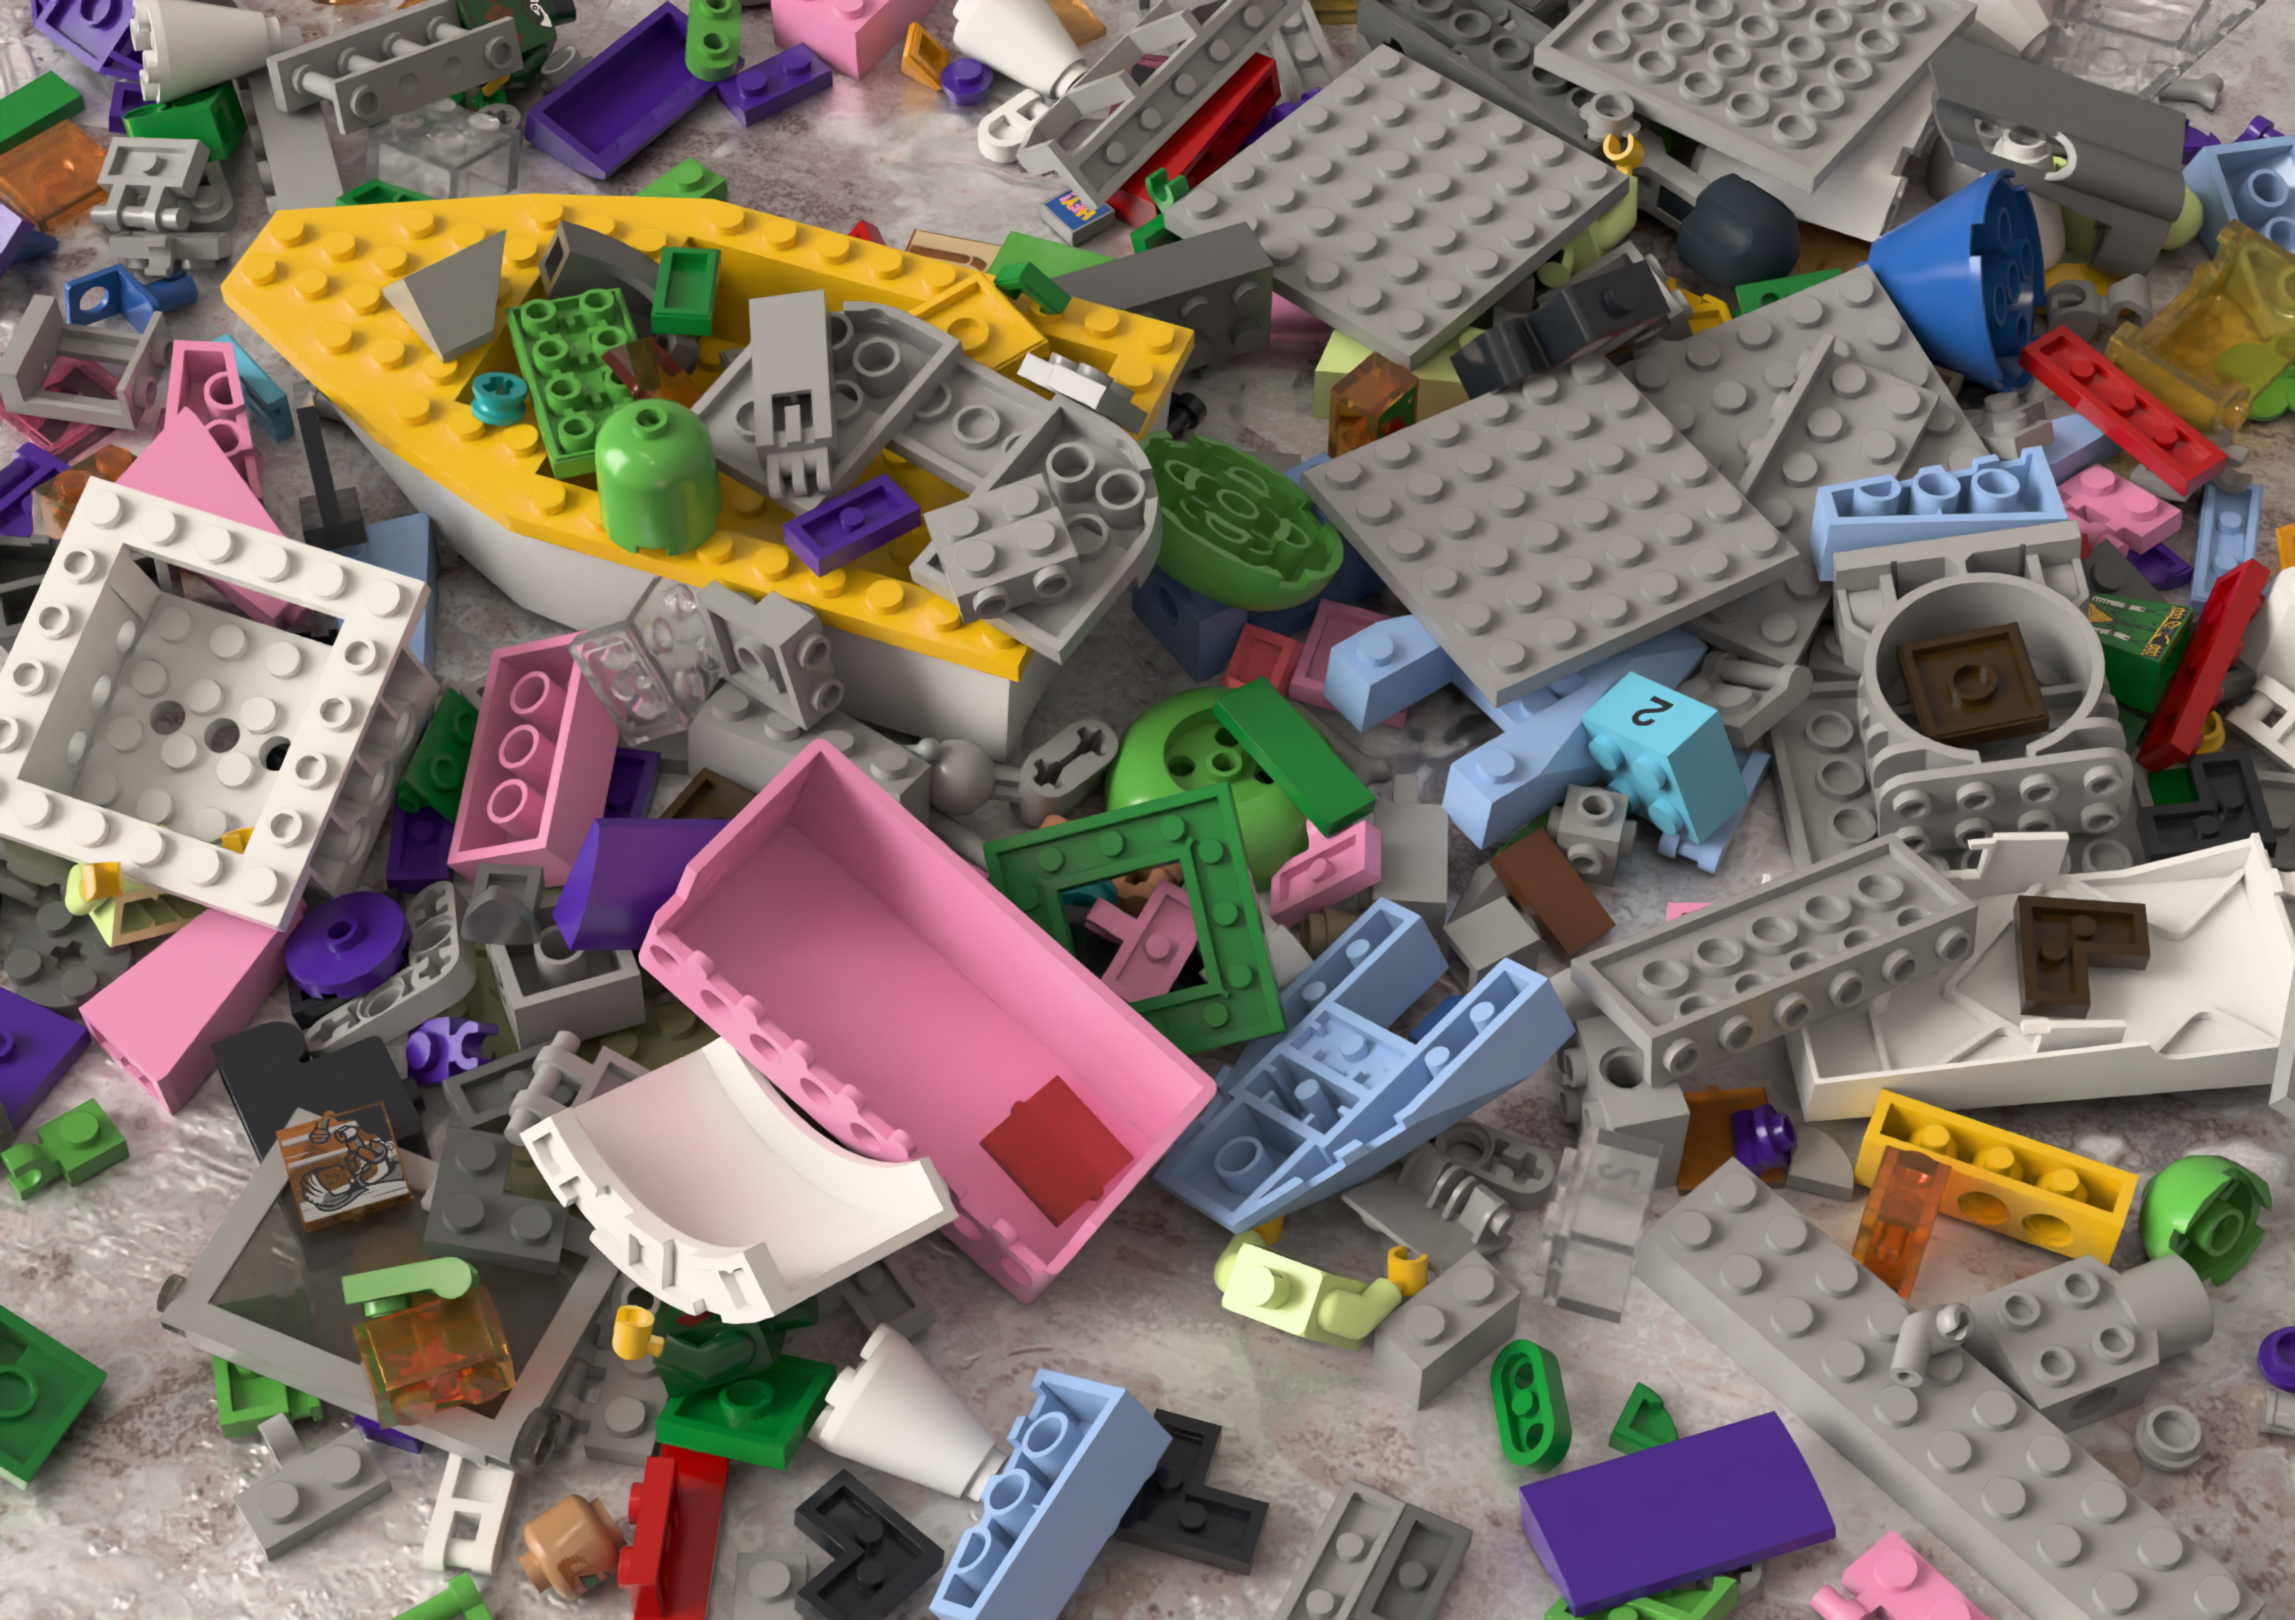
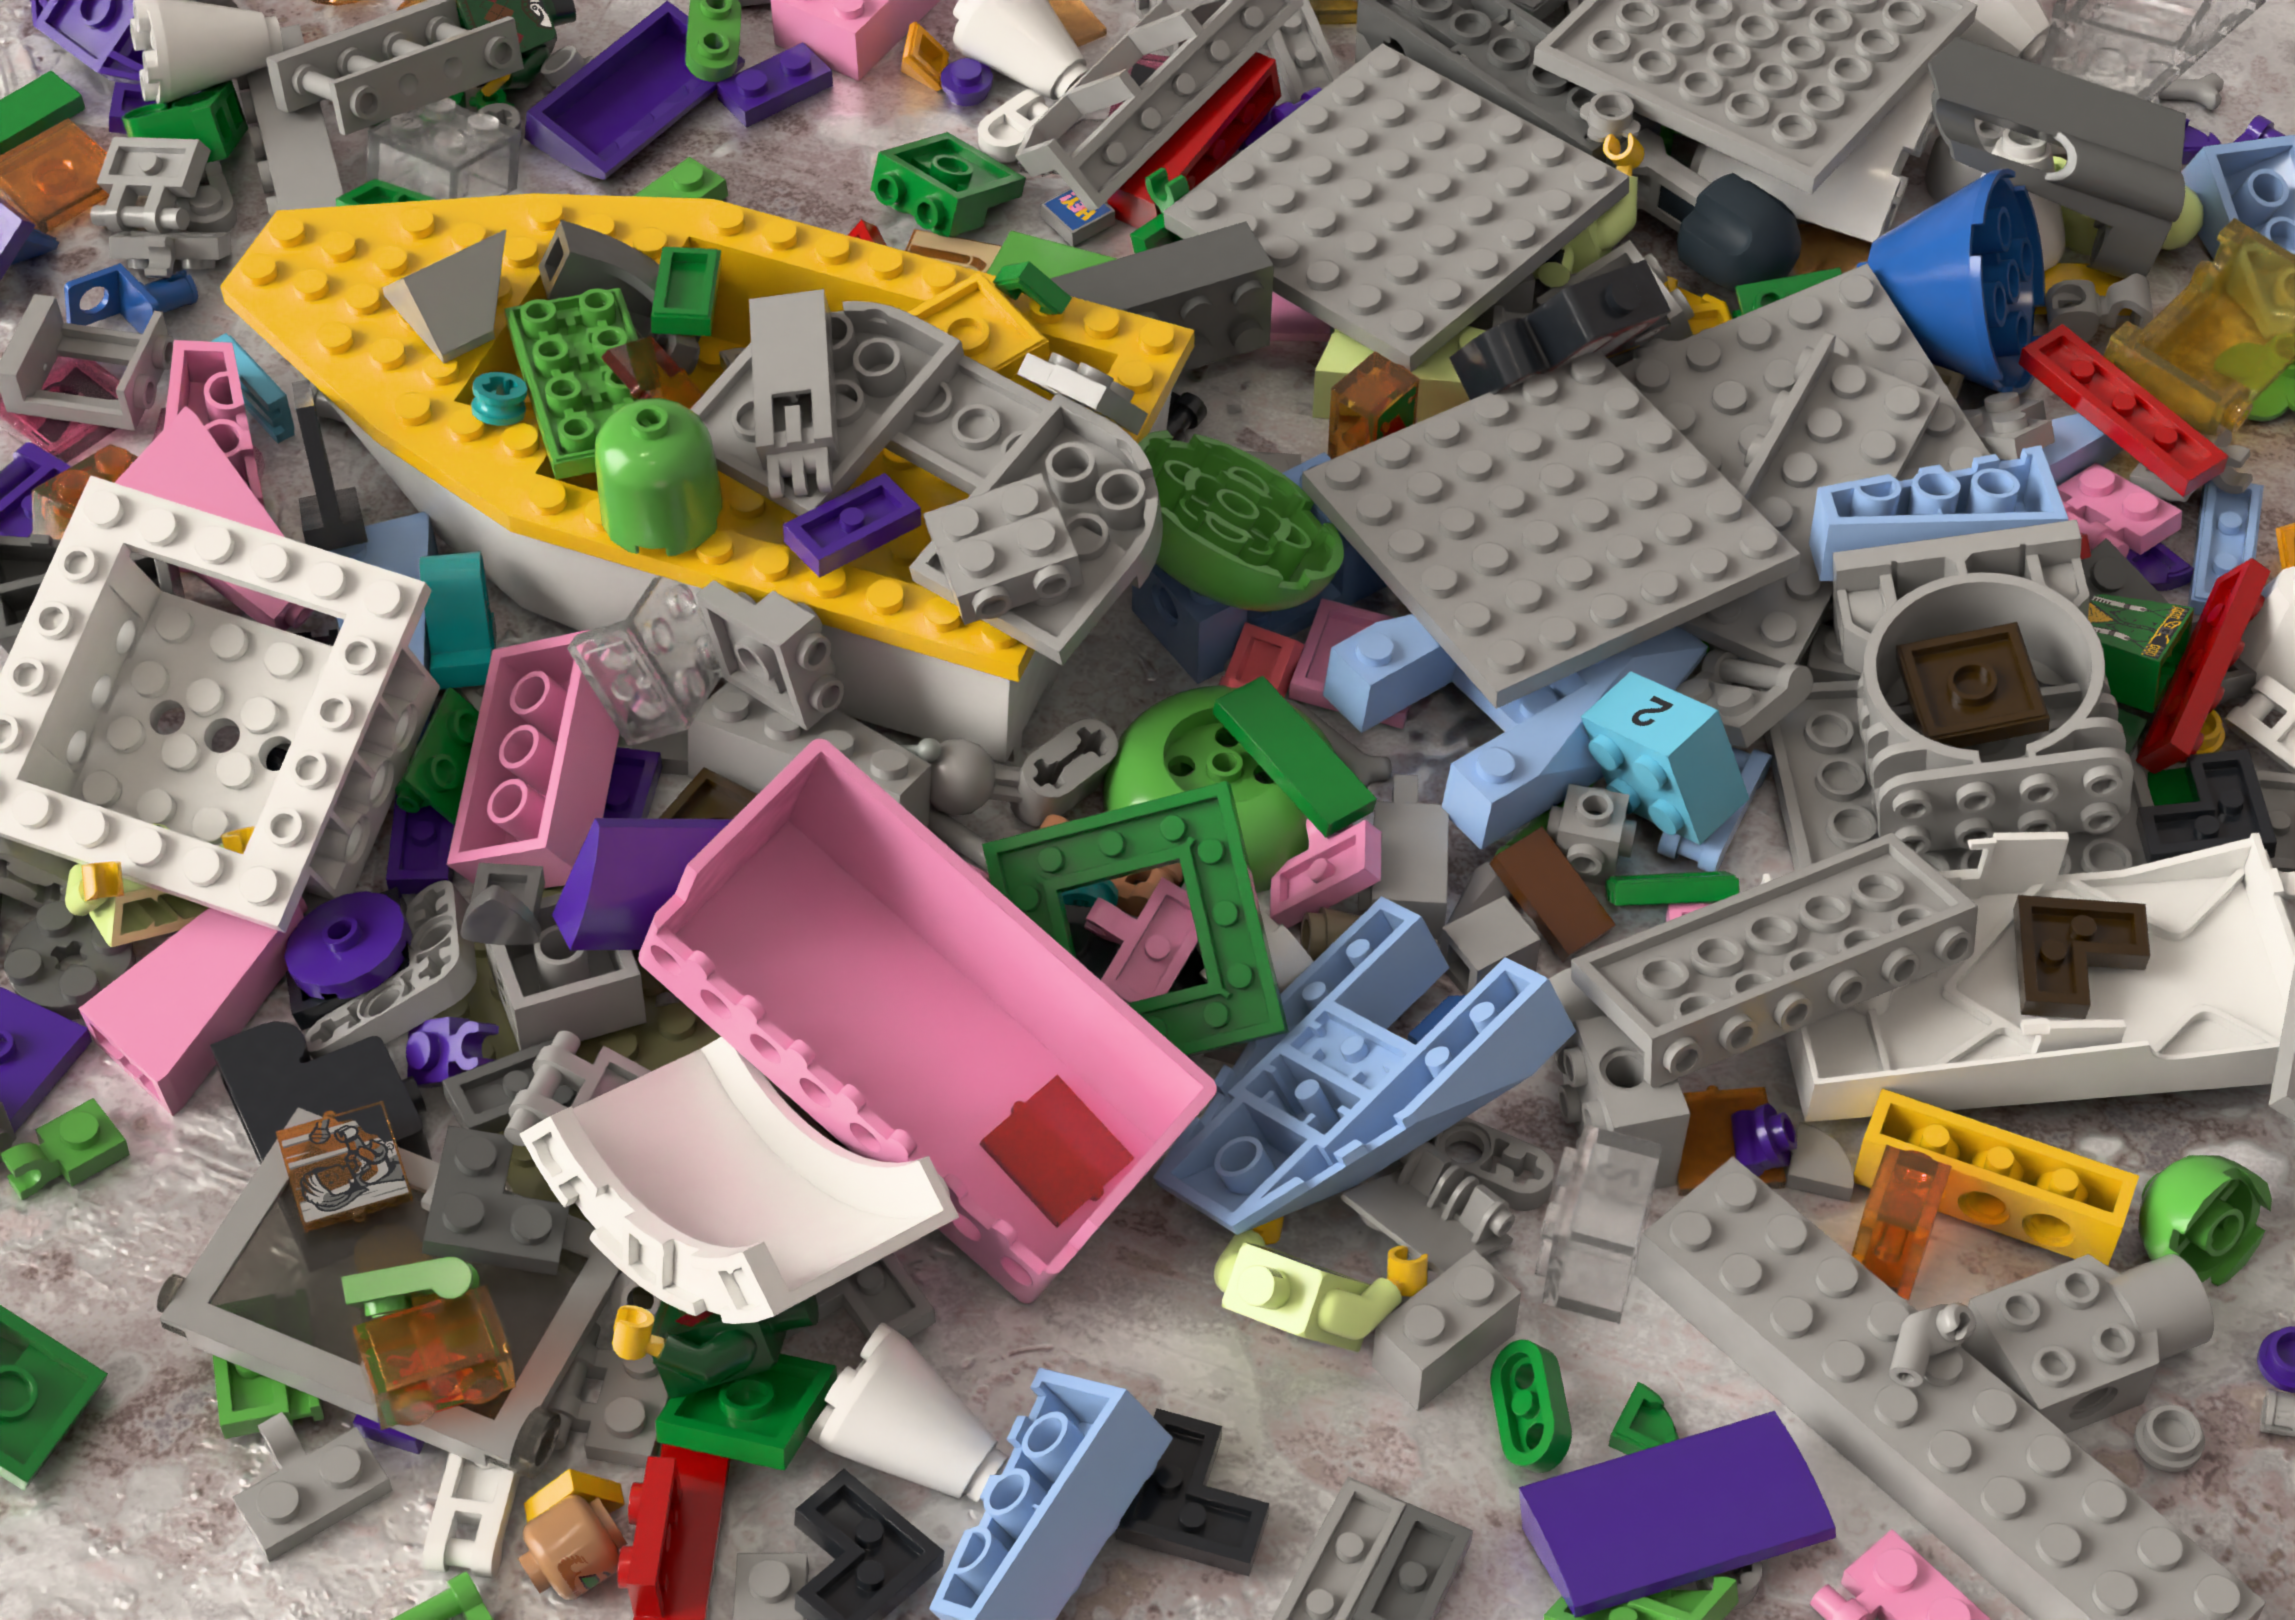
none -> teal tile [419,551,497,689]
none -> yellow tile [523,1469,625,1523]
none -> green plate [870,132,1026,237]
none -> green tile [1605,871,1740,906]

